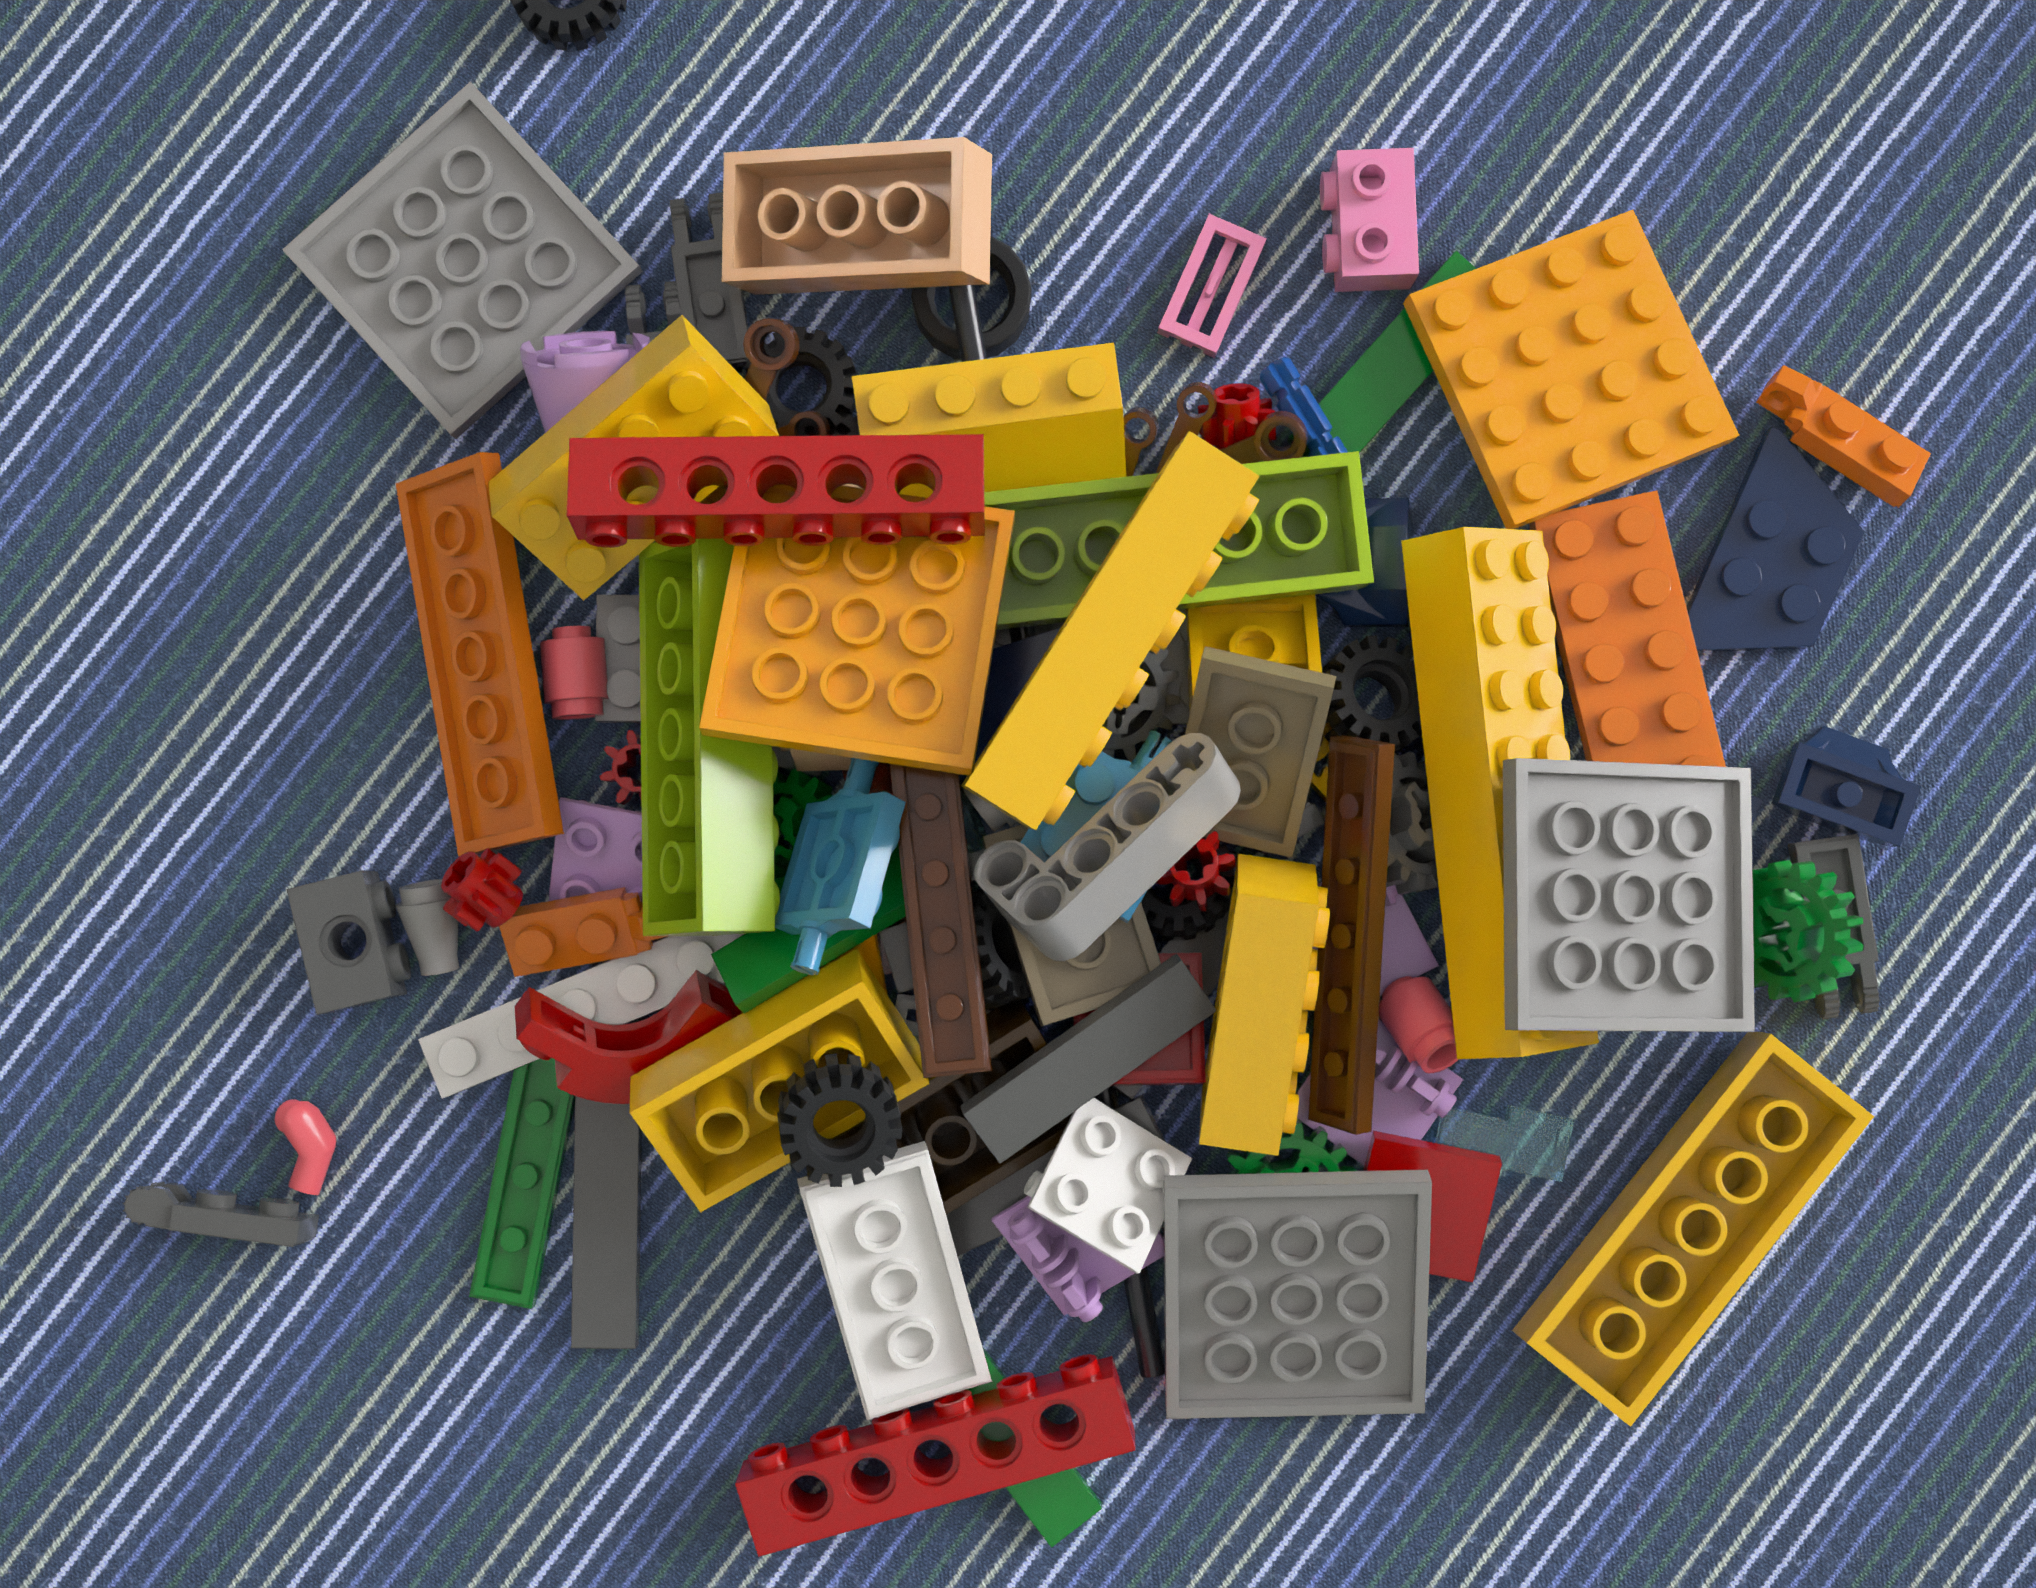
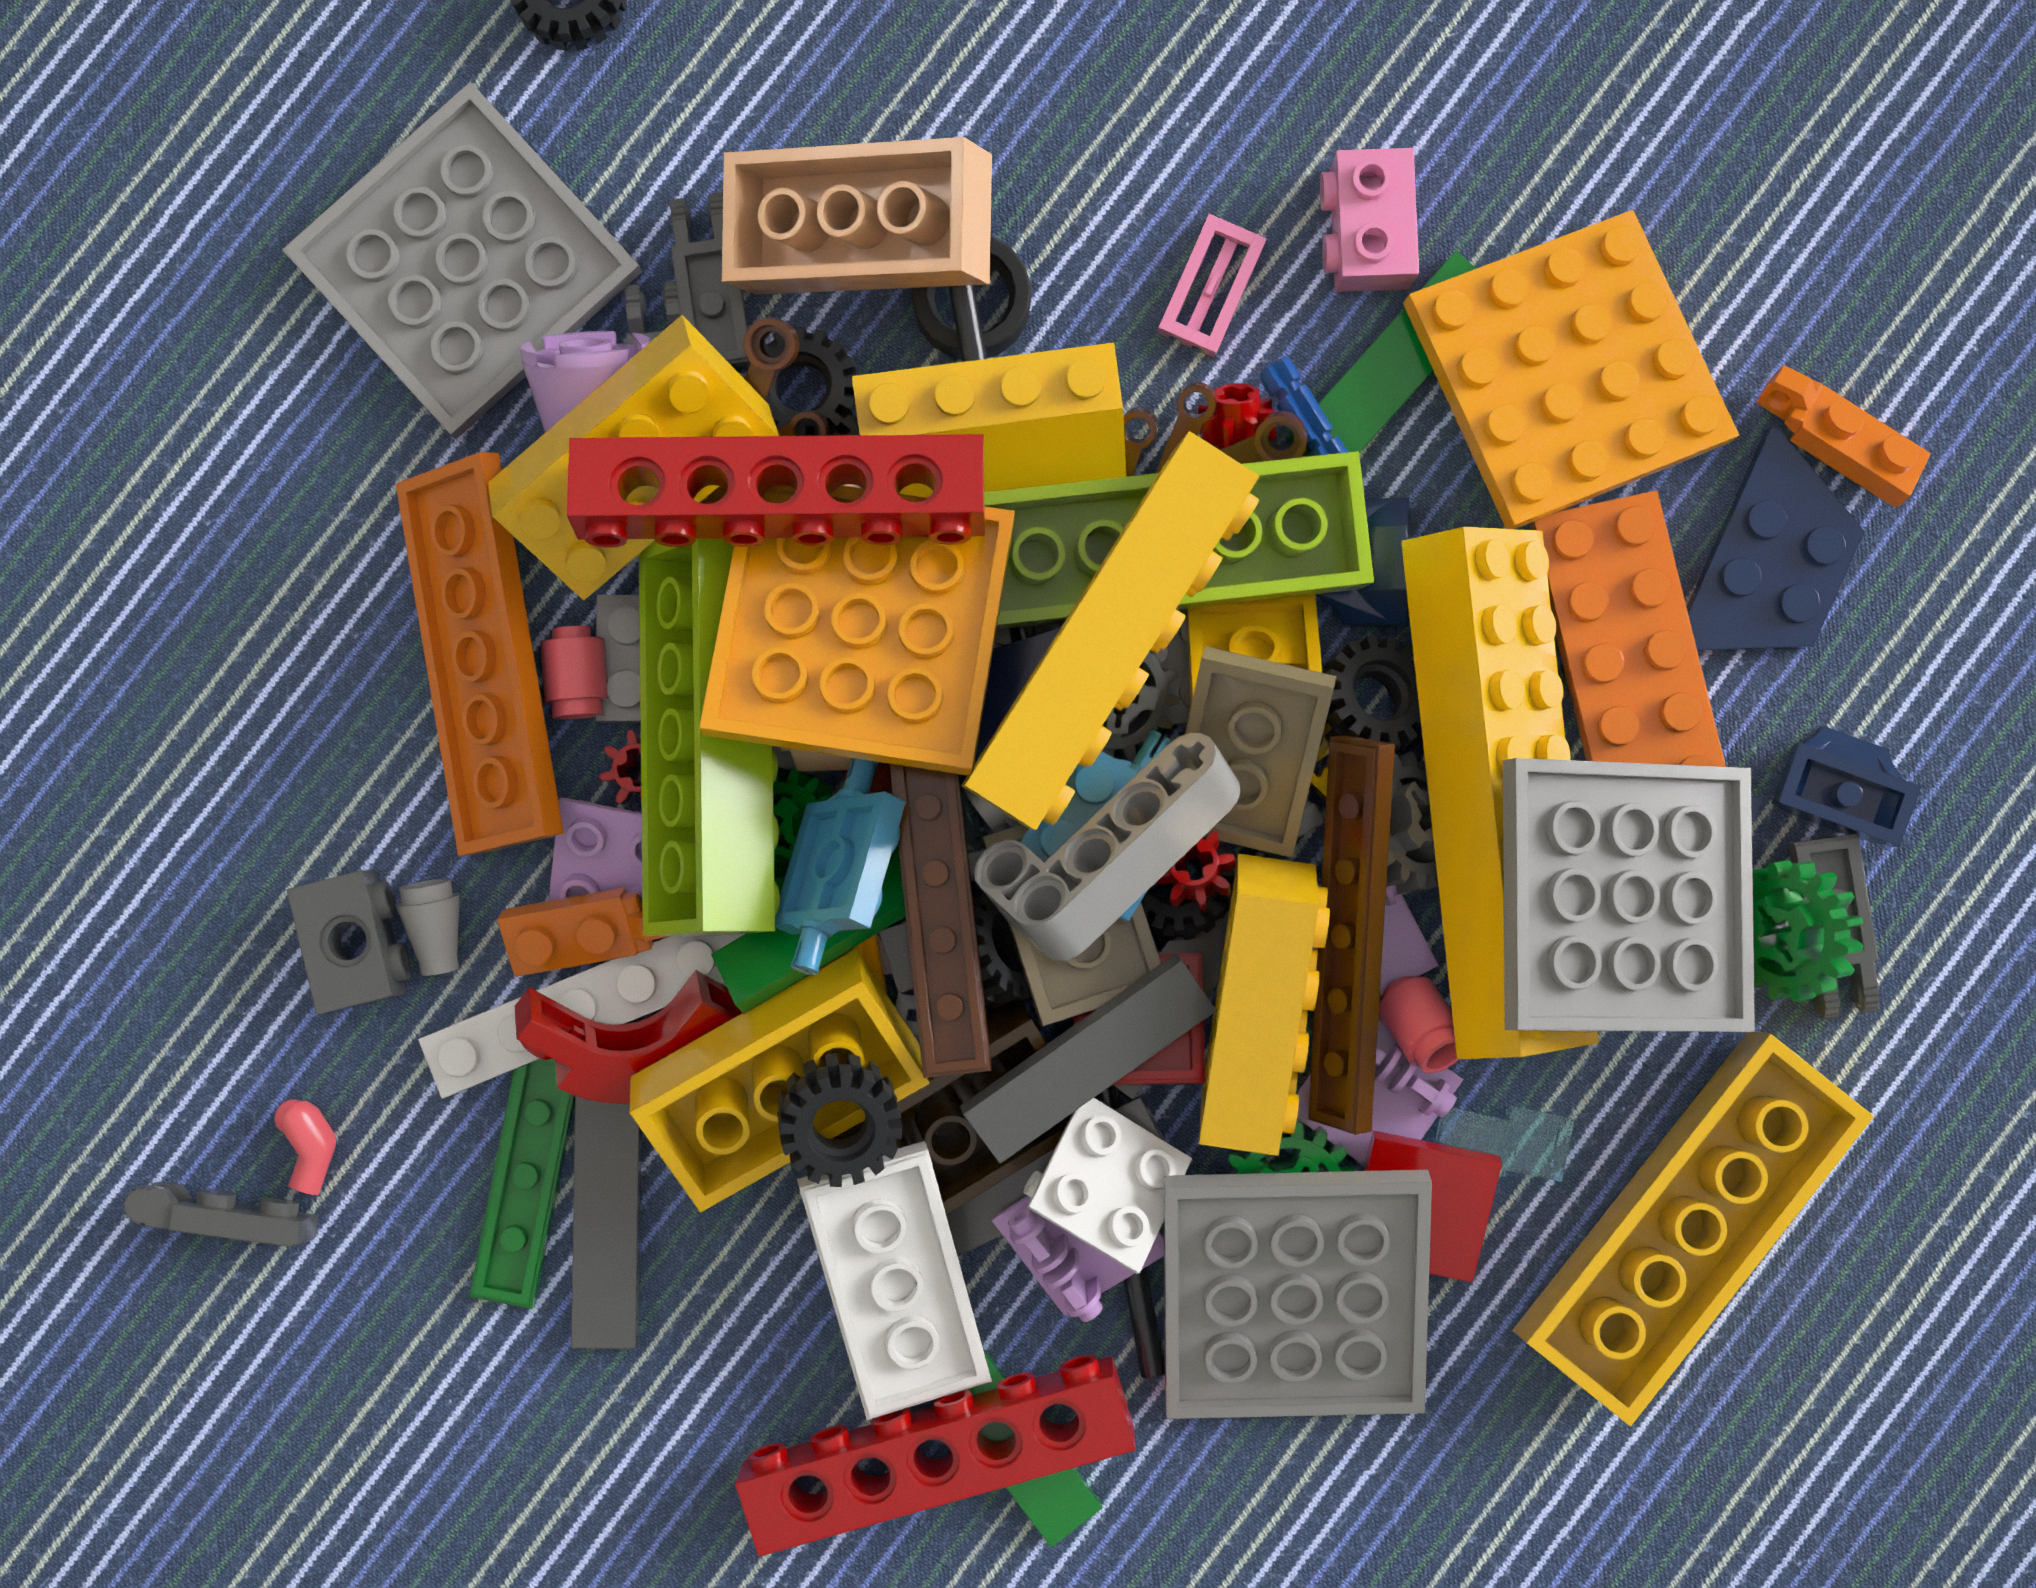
red gear [441,848,523,932] -> none

